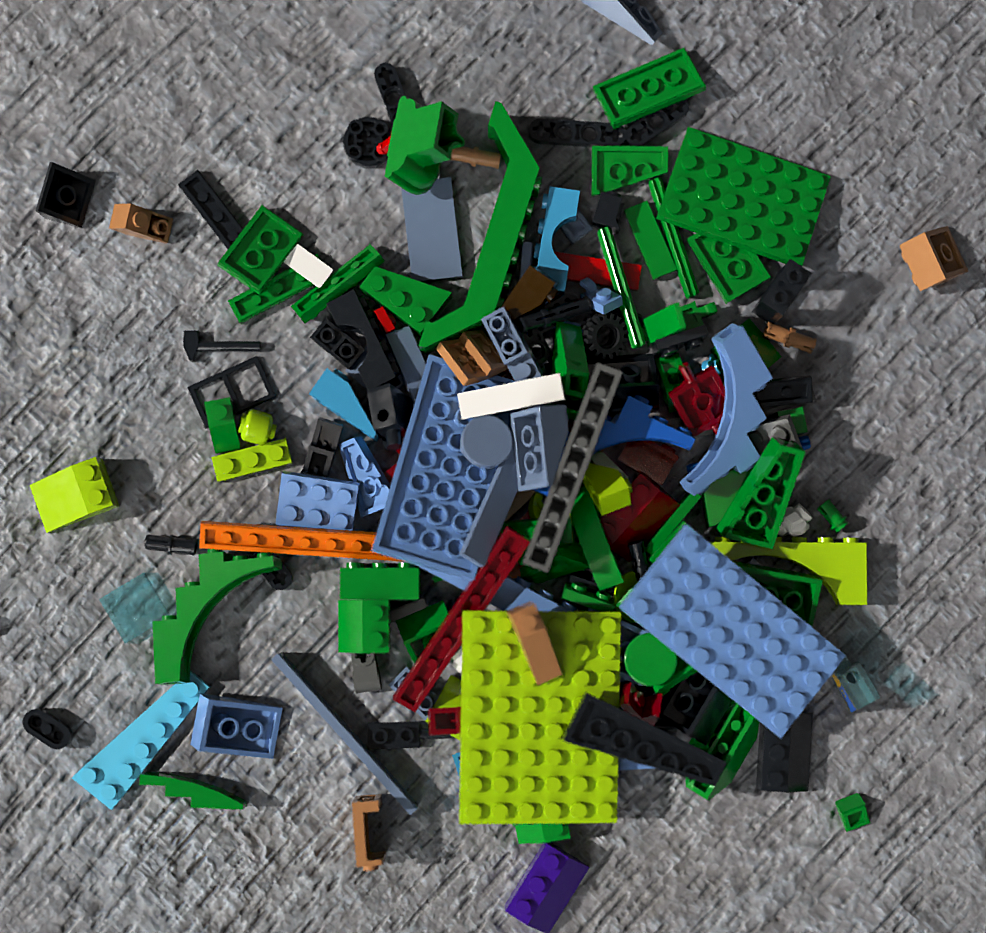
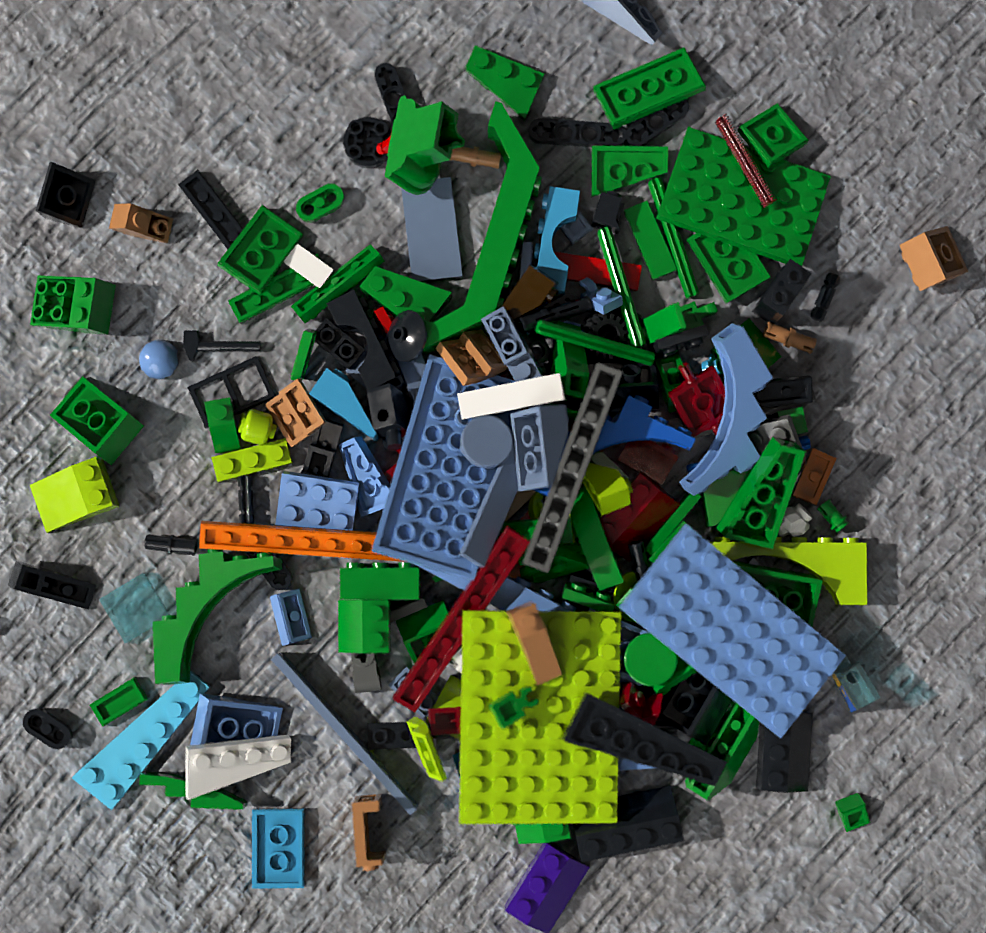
none -> black slope [8,561,96,610]
none -> green slope [30,275,116,335]
none -> green slope [50,376,144,465]
none -> green tile [90,677,148,727]
none -> medium blue hair [139,339,178,379]
none -> white wing [186,735,291,800]
none -> black axle [238,475,254,524]
none -> dark azure tile [252,808,305,889]
none -> medium nougat slope [265,378,327,447]
none -> medium blue slope [270,588,312,646]
none -> green tile [290,328,318,381]
none -> green plate [296,184,344,223]
none -> black dish [387,310,427,362]
none -> lime slope [406,717,447,782]
none -> green wing [465,45,544,122]
none -> green plate [488,686,539,729]
none -> green axle [535,320,655,366]
none -> black slope [573,785,684,863]
none -> dark red axle [715,114,777,208]
none -> green tile [737,103,809,168]
none -> dark orange plate [792,448,837,506]
none -> black axle [810,272,840,322]

